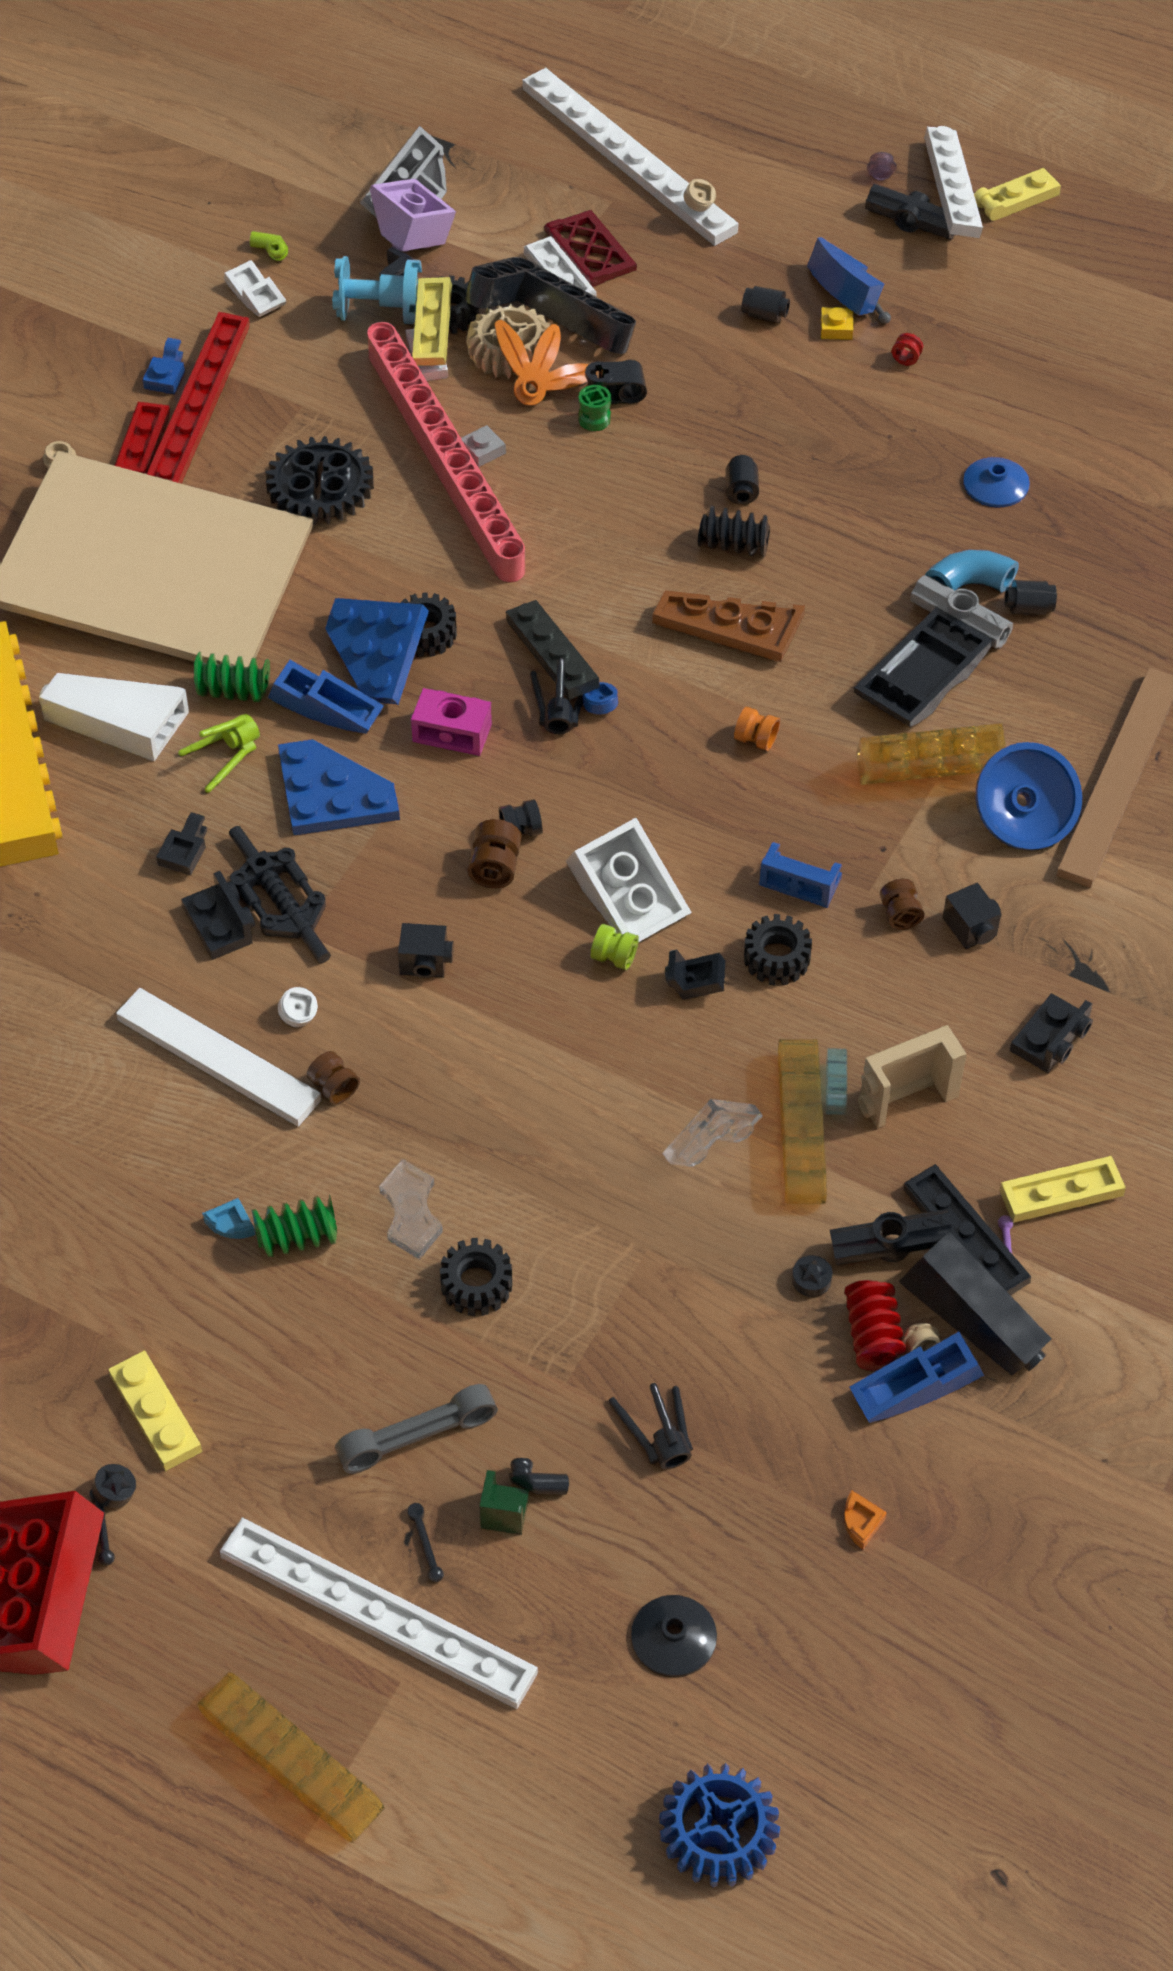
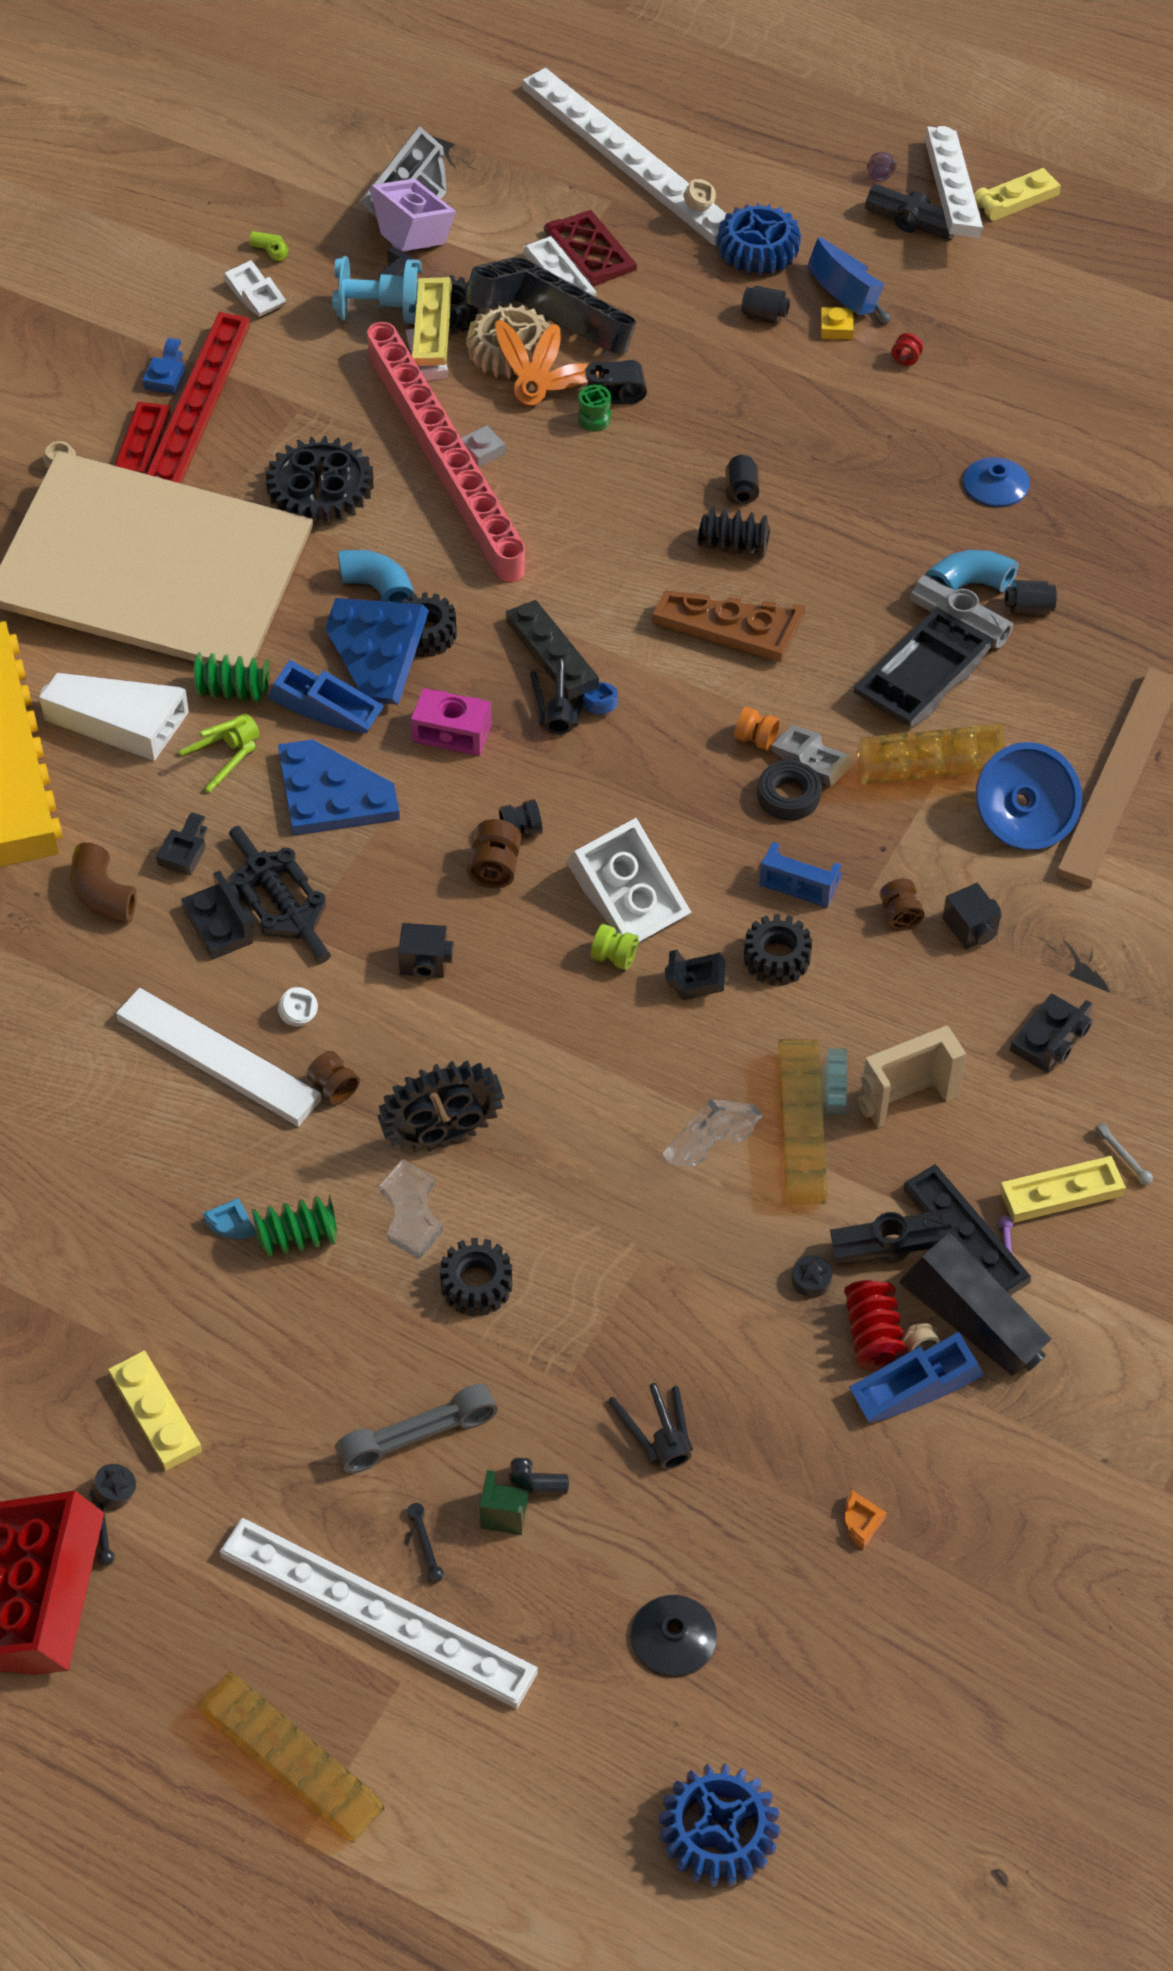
none -> reddish brown cylinder [70,842,137,923]
none -> dark azure cylinder [337,550,415,603]
none -> black gear [377,1061,505,1152]
none -> blue gear [717,203,801,276]
none -> black tyre [757,760,822,820]
none -> light grey slope [771,725,853,787]
none -> light grey hinge [1095,1122,1153,1185]

